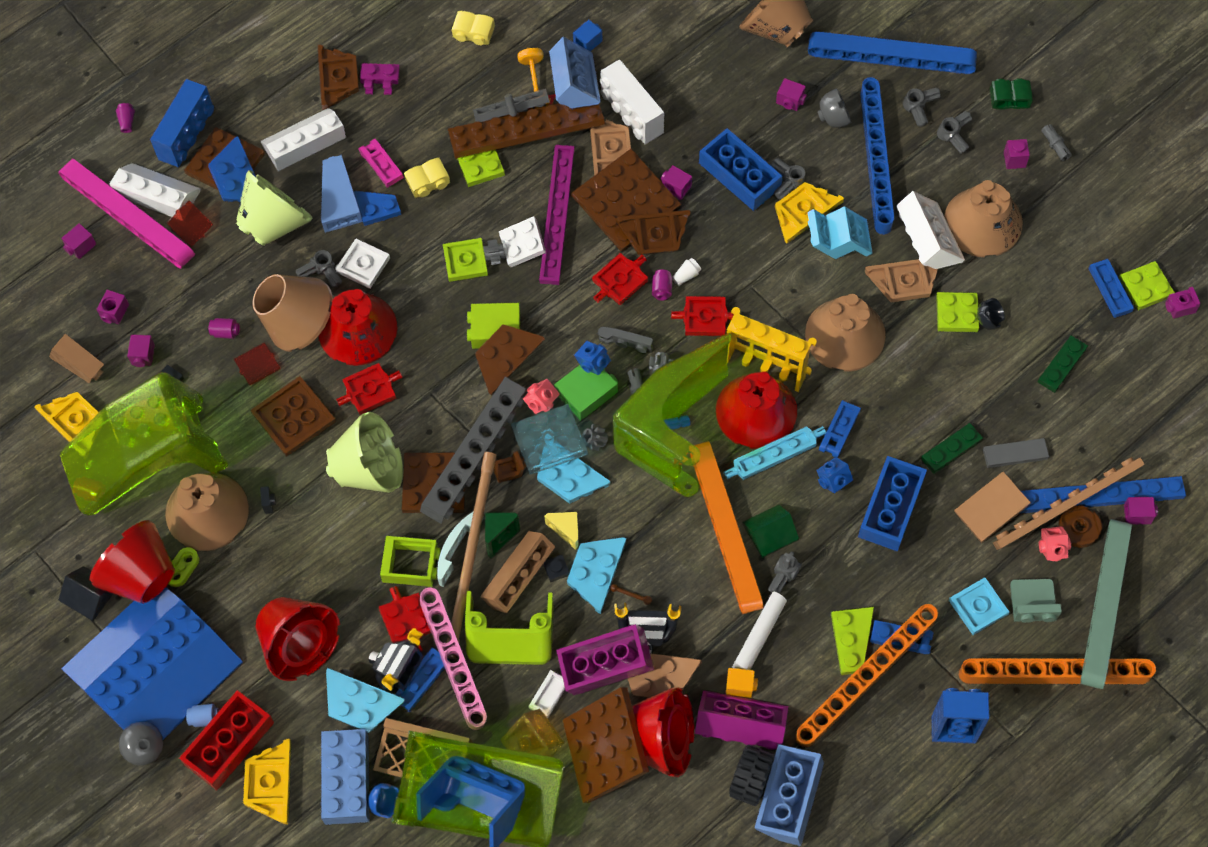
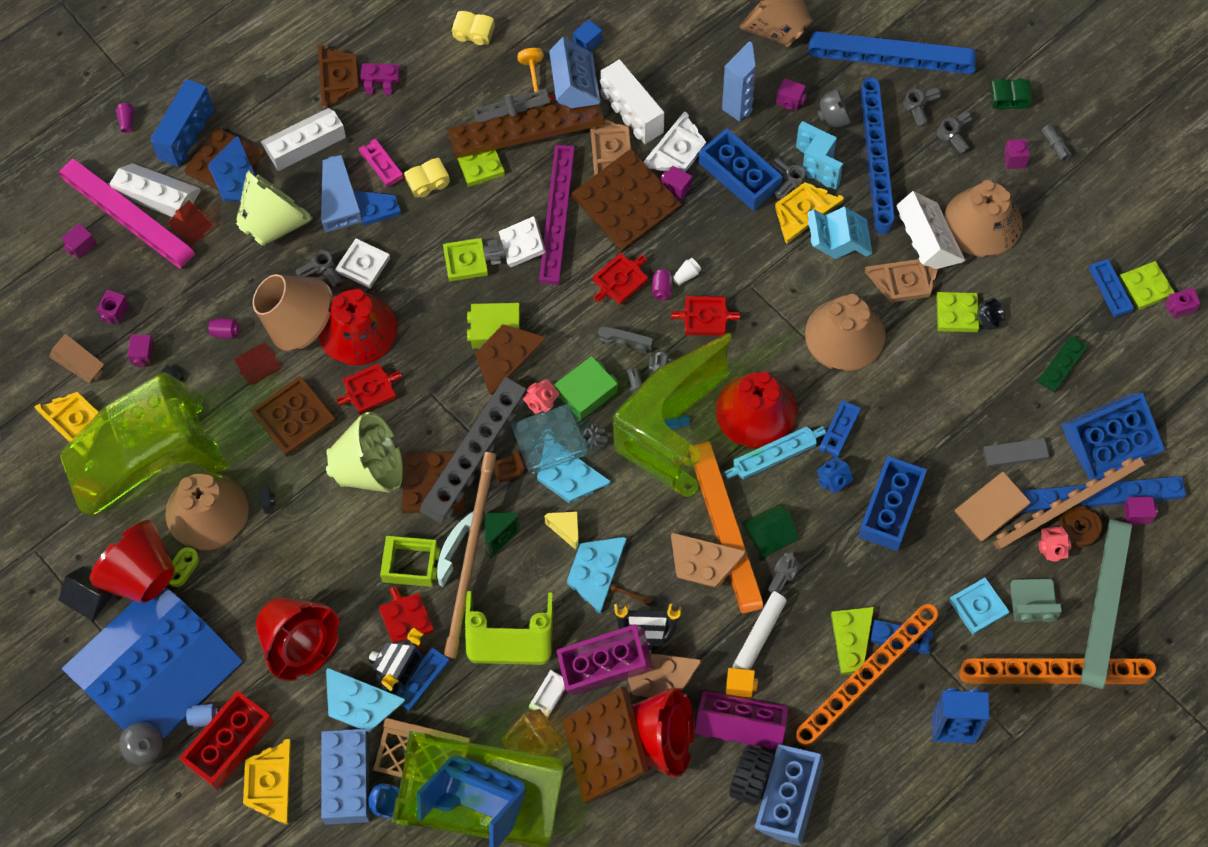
bright pink beam [420,587,487,730] -> none
medium nougat brick [480,531,555,613] -> none
black plate [543,555,570,583] -> none
blue brick [574,341,611,375] -> none
reddish brown wing [616,210,690,255] -> none
yellow window [724,307,817,392] -> none
dark green plate [921,423,983,474] -> none
none -> white wing [644,111,706,172]
none -> medium nougat wing [671,533,748,589]
none -> medium blue slope [722,41,756,122]
none -> medium azure bracket [796,121,843,189]
none -> blue slope [1061,392,1165,481]

